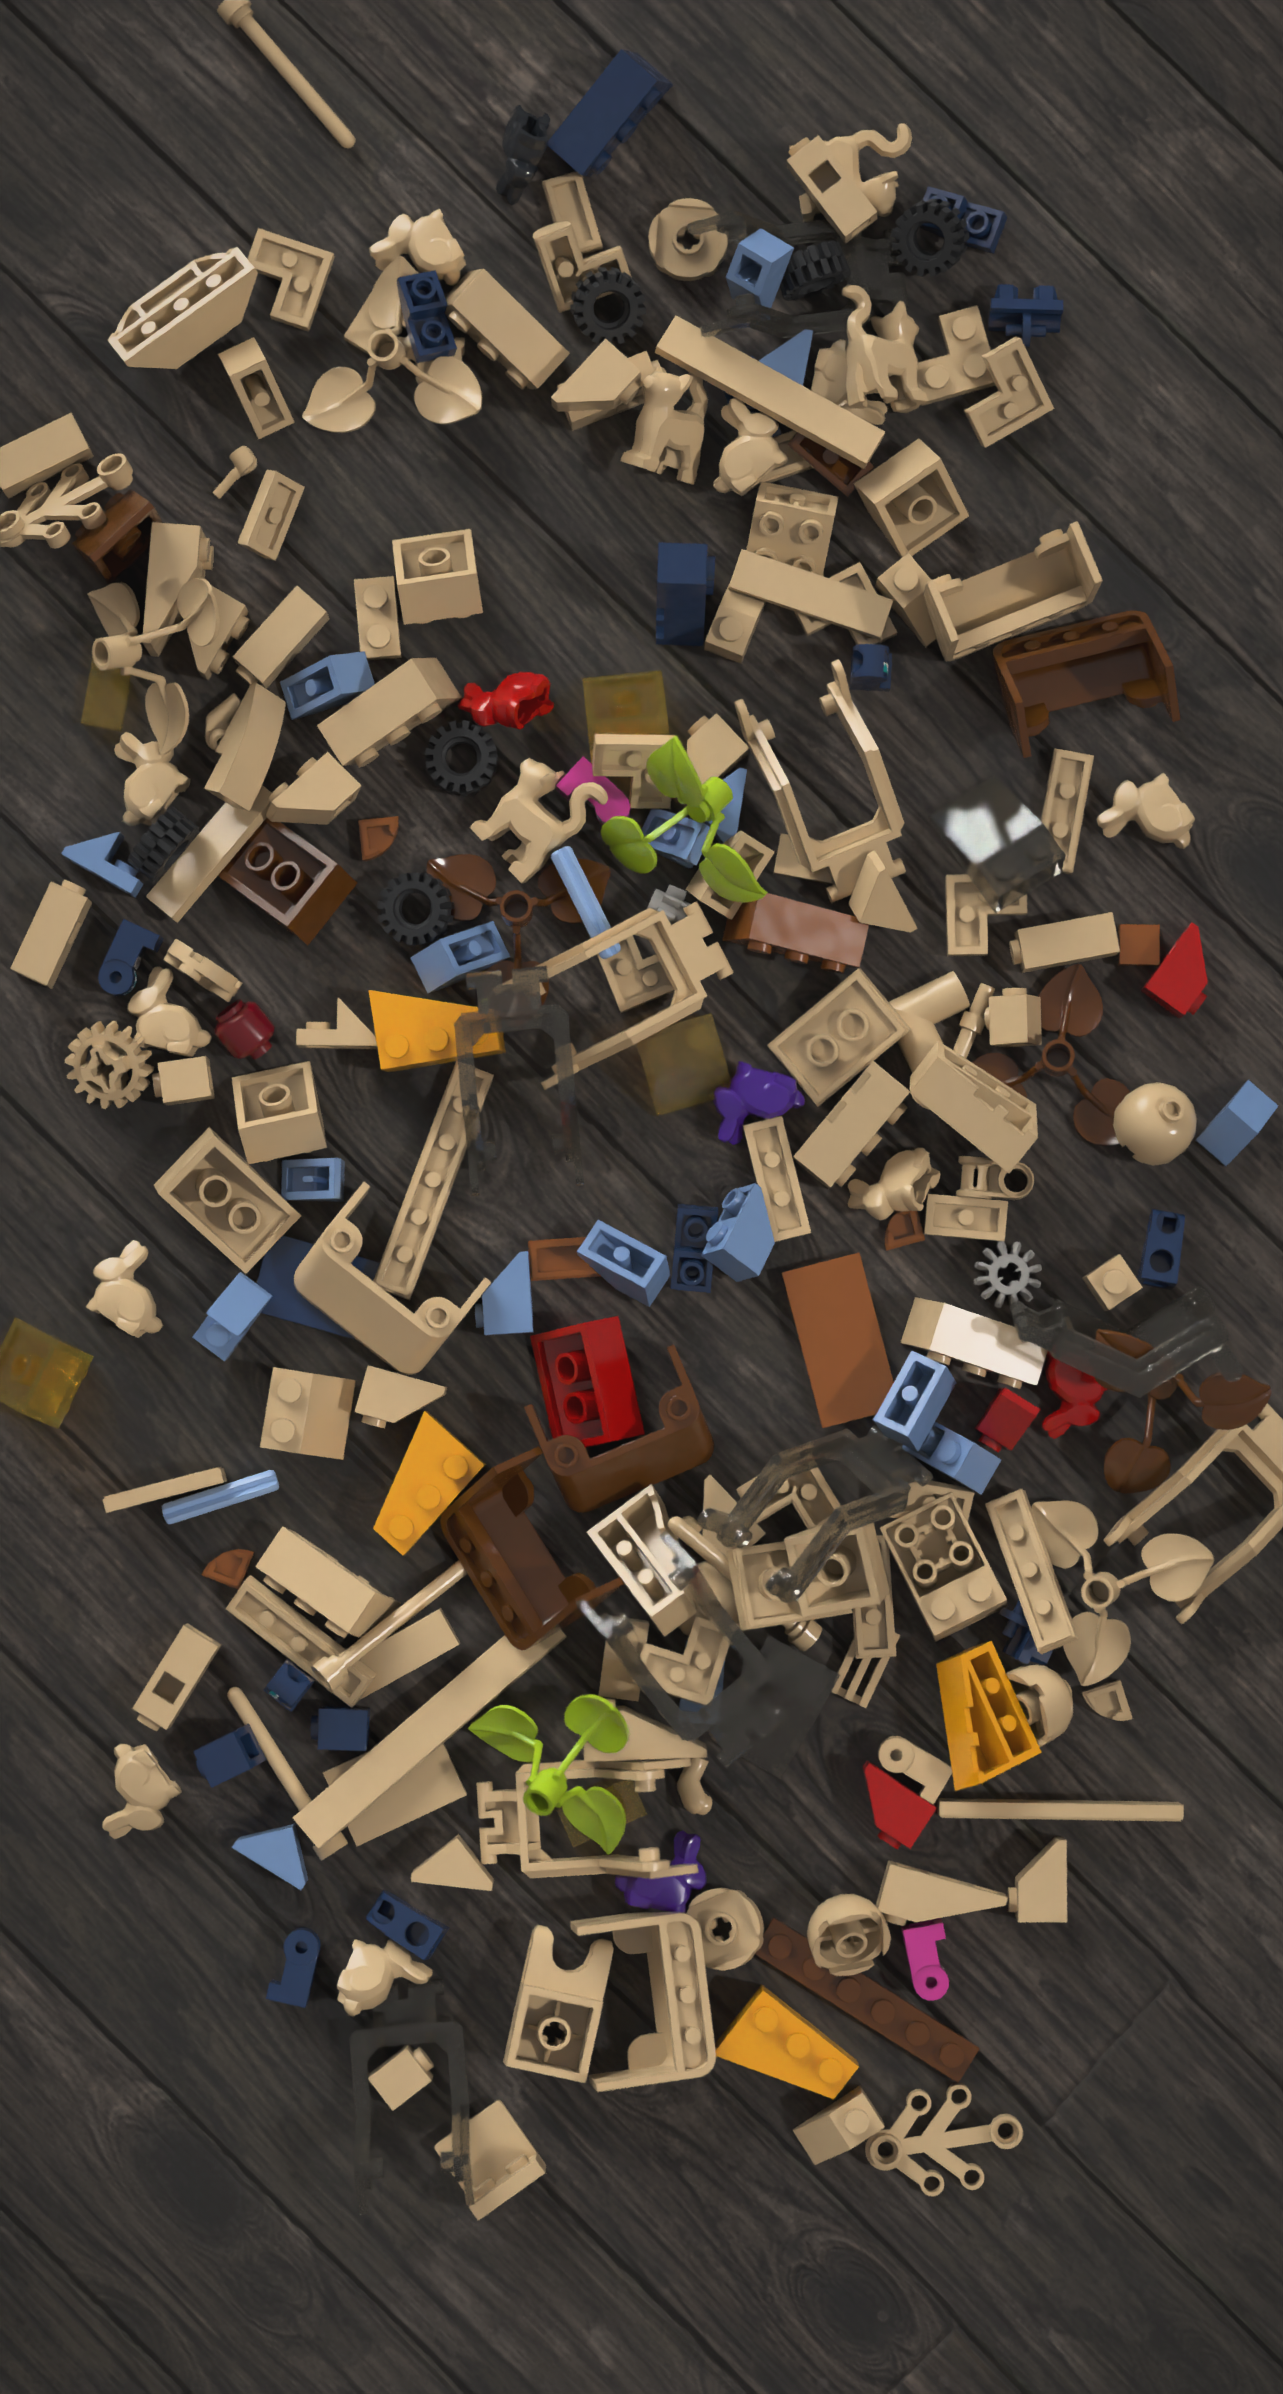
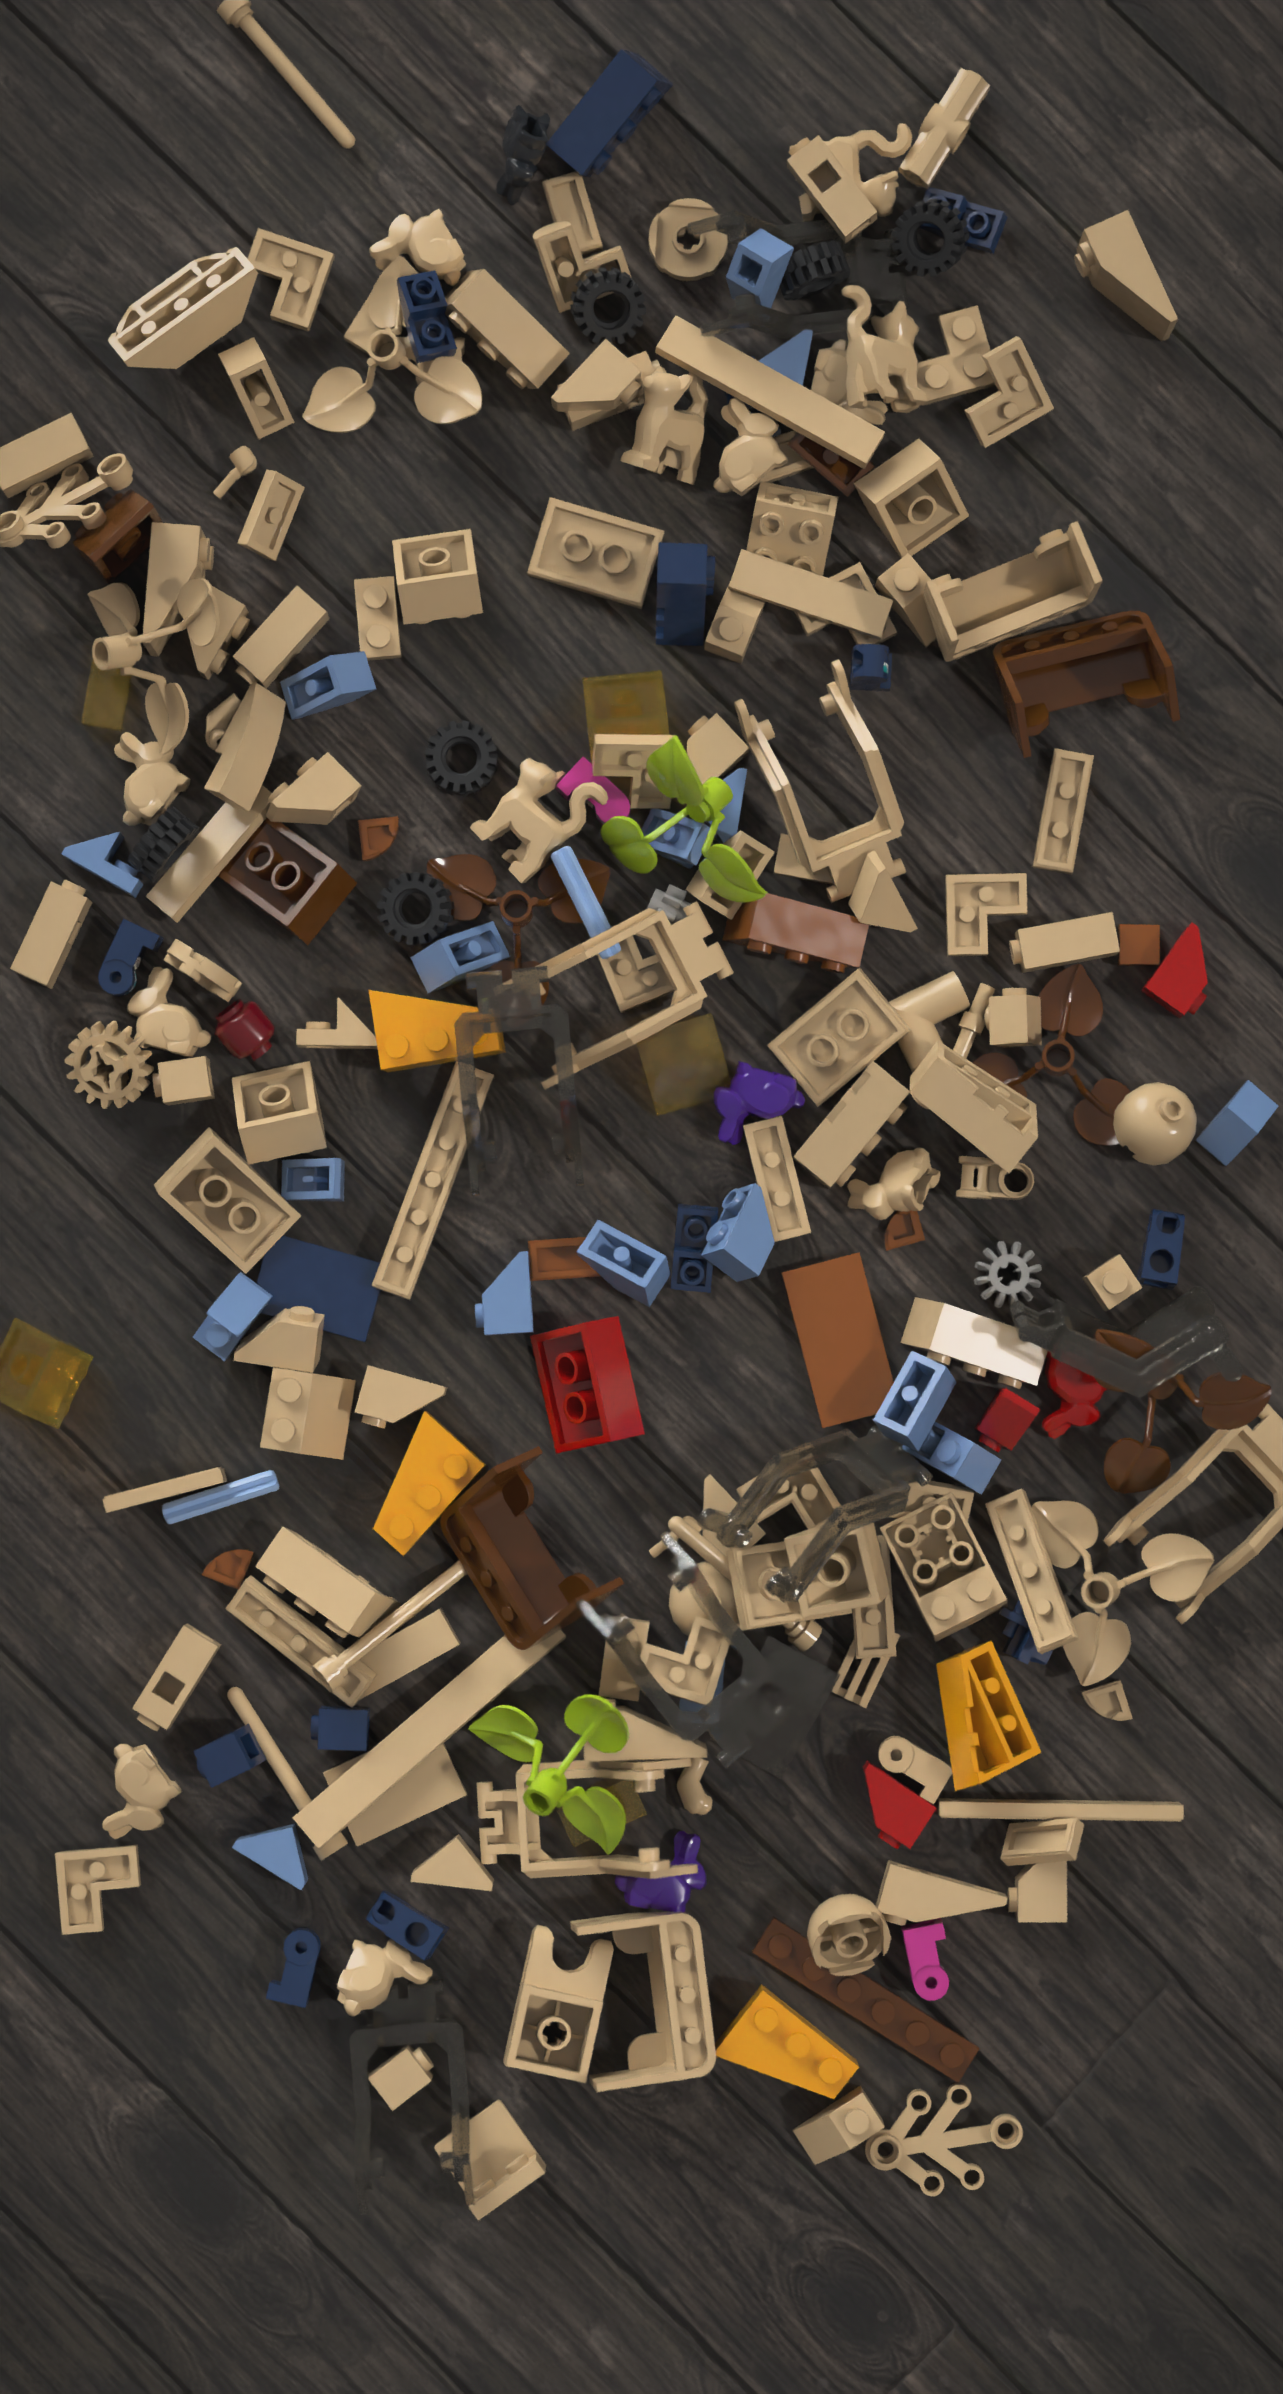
tan animal [86,1240,163,1338] -> none
dark blue leg [263,1658,316,1712] -> none
tan windscreen [294,1182,491,1375] -> none
tan wedge [317,658,462,768] -> none
red animal [458,672,554,730] -> none
reddish brown windscreen [524,1344,714,1513] -> none
tan wedge [587,1484,697,1637] -> none
tan plate [686,1888,764,1971] -> none
tan plate [924,1194,1008,1241] -> none
clear smoke slope [928,775,1066,913] -> none
dark blue hips [988,284,1063,348] -> none
tan cylinder [1006,1665,1073,1748] -> none
tan animal [1096,773,1195,849] -> none
none -> tan plate [55,1844,141,1935]
none -> tan slope [234,1306,325,1373]
none -> tan tile [527,497,665,609]
none -> tan piece [899,68,990,189]
none -> tan tile [1000,1818,1084,1866]
none -> tan slope [1074,210,1178,342]

